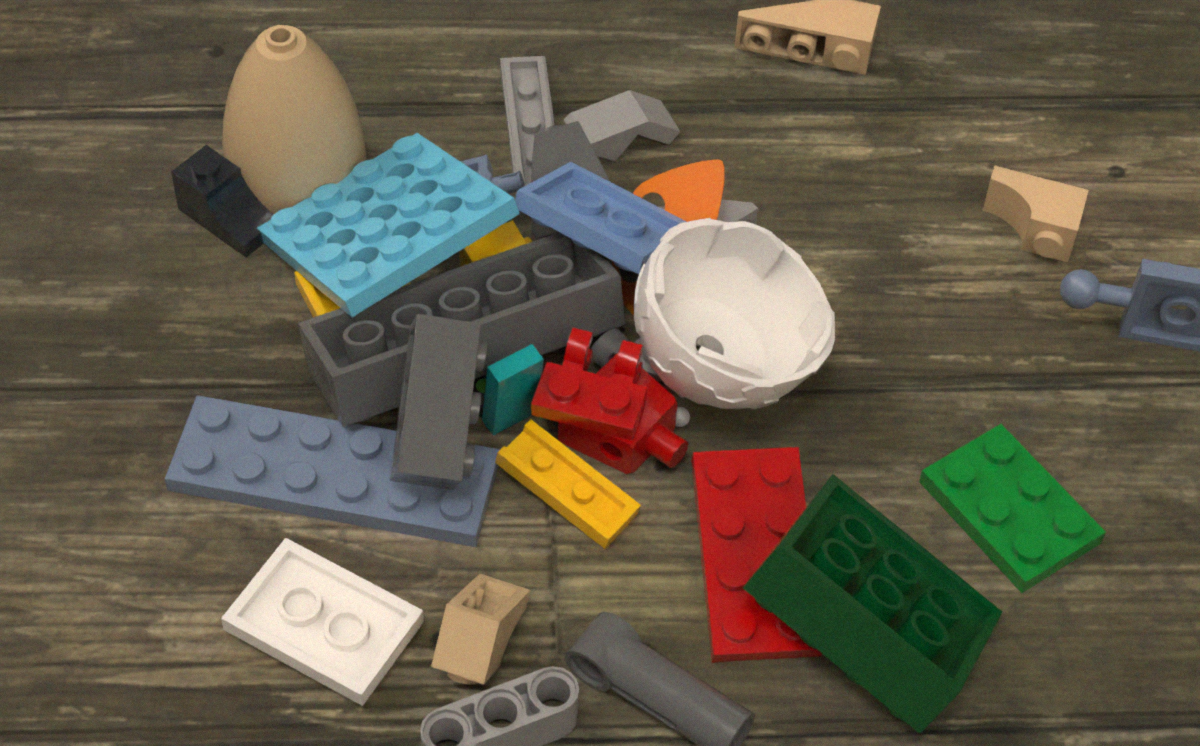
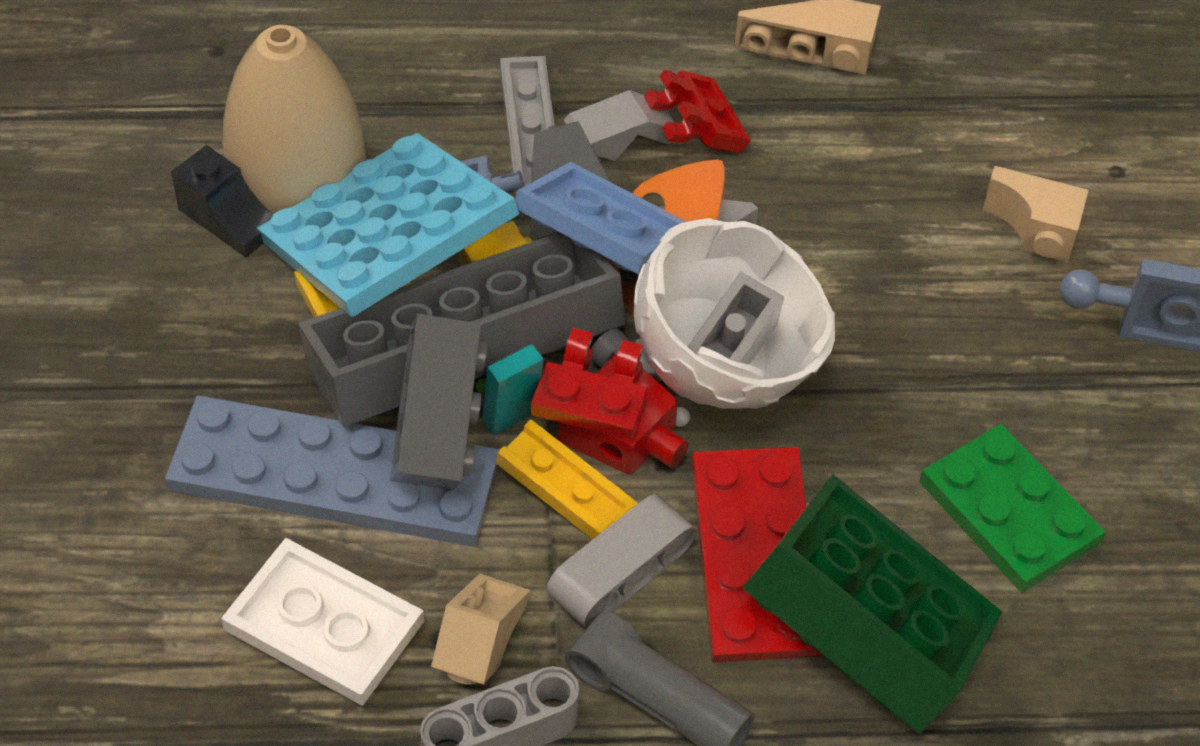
none -> light grey beam [546,494,697,628]
none -> red plate [644,69,751,154]
none -> light grey slope [688,271,784,364]

